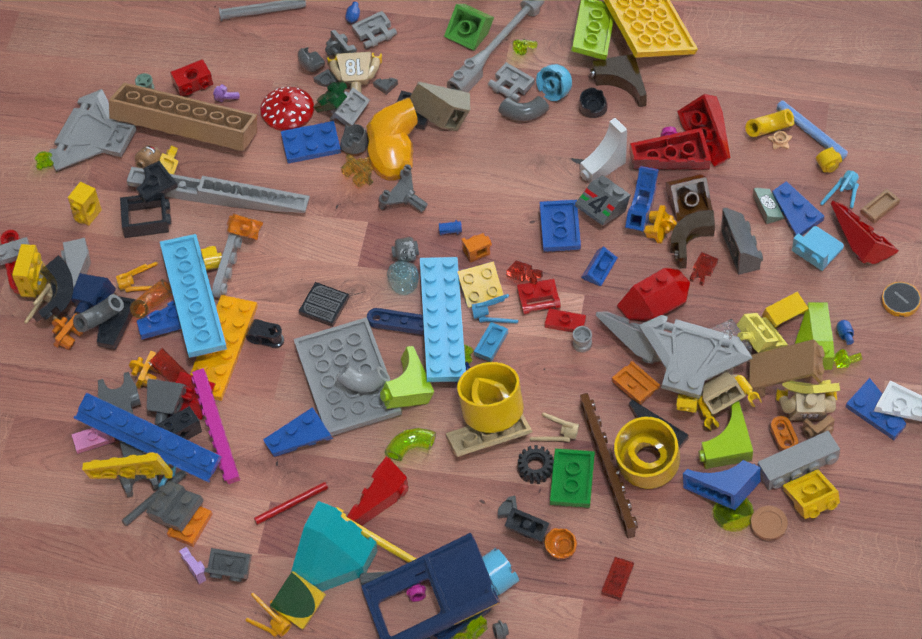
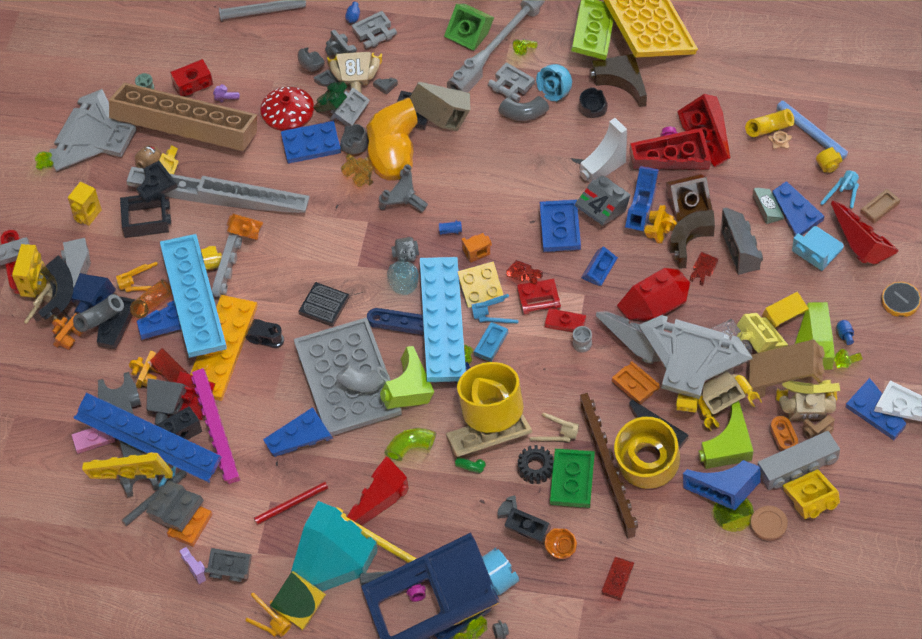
none -> green arm [455,457,486,473]

